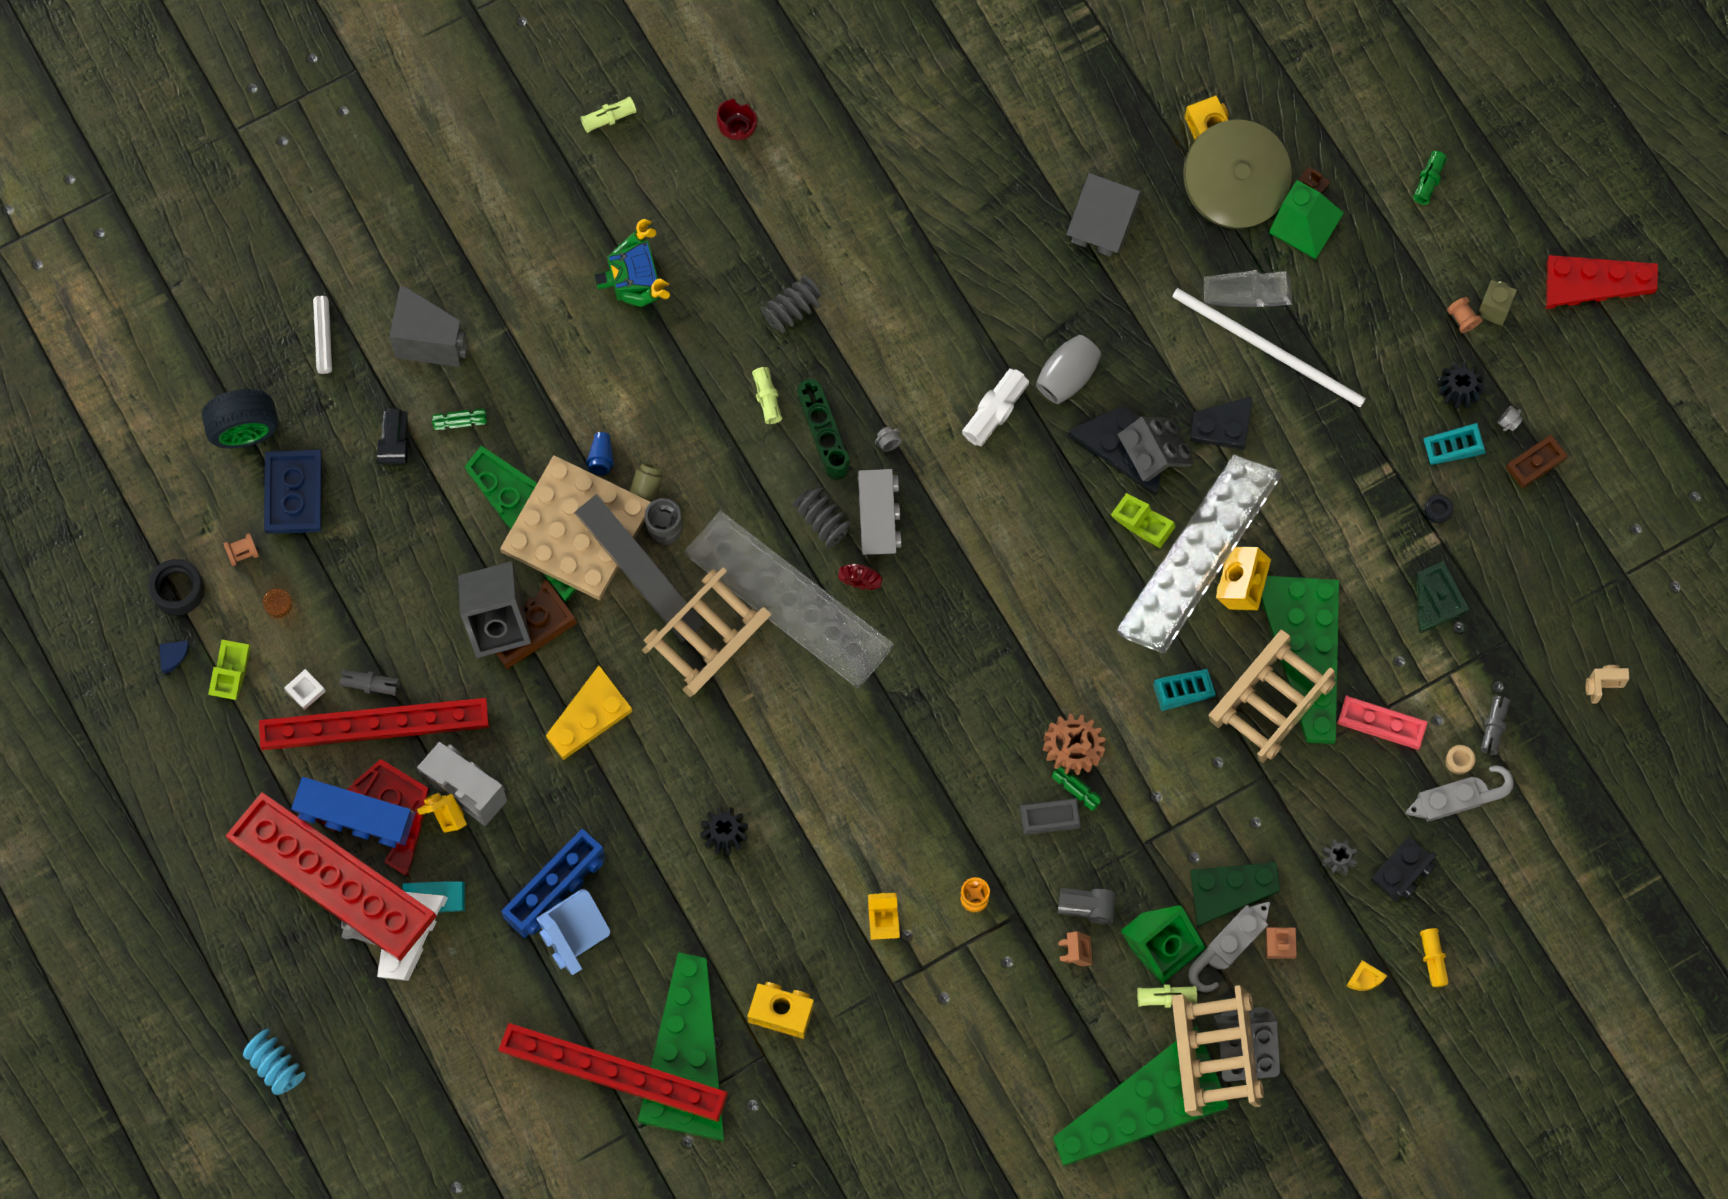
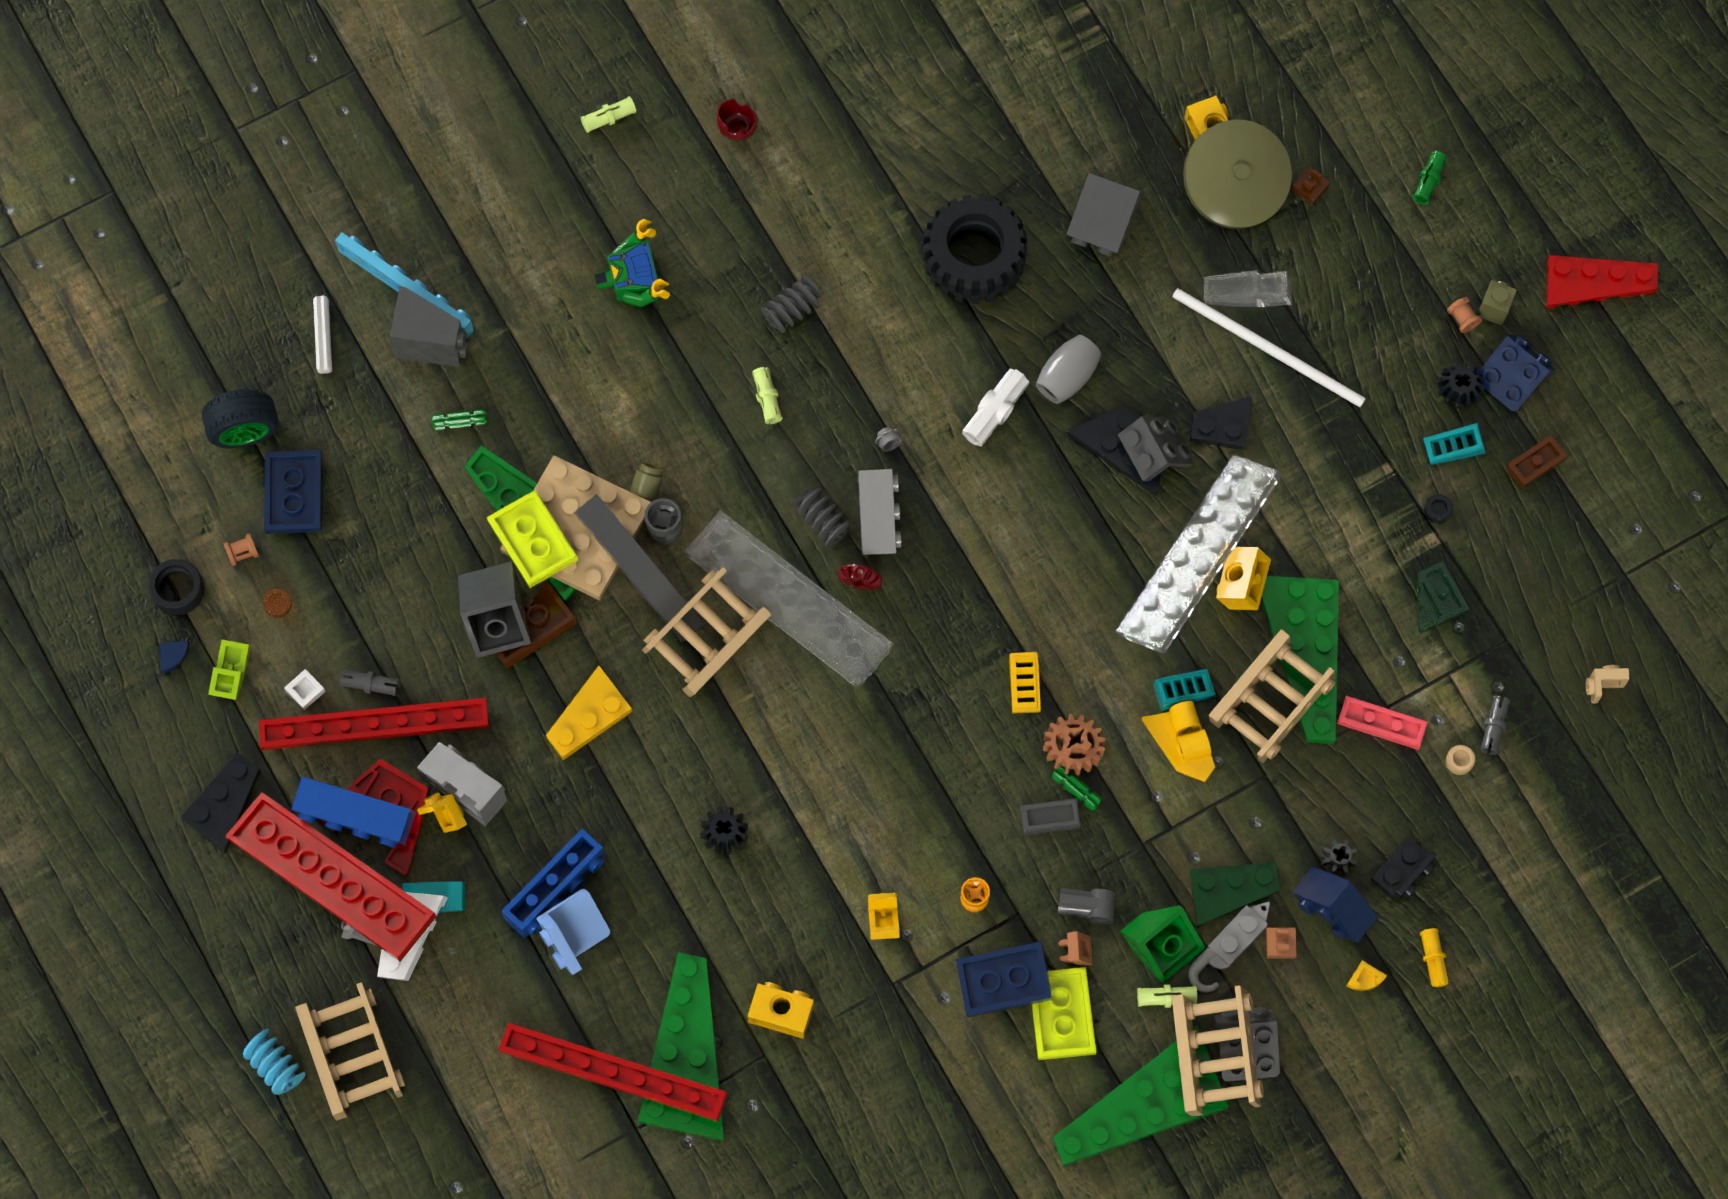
black piece [377,409,408,465] -> none
blue cone [586,432,614,475] -> none
dark green beam [798,379,849,480] -> none
lime slope [1111,493,1176,548] -> none
green slope [1269,180,1344,260] -> none
light grey plate [1405,765,1514,822] -> none
light grey plate [1497,406,1523,431] -> none
none -> black wing [181,752,260,854]
none -> tan fence [295,982,405,1121]
none -> medium azure plate [335,232,474,339]
none -> neon yellow tile [487,490,579,588]
none -> black tyre [923,195,1027,304]
none -> dark blue plate [956,941,1053,1018]
none -> yellow slope [1009,652,1041,714]
none -> neon yellow tile [1031,967,1097,1060]
none -> yellow panel [1142,701,1215,782]
none -> dark blue brick [1292,867,1378,943]
none -> dark blue bracket [1476,335,1556,411]

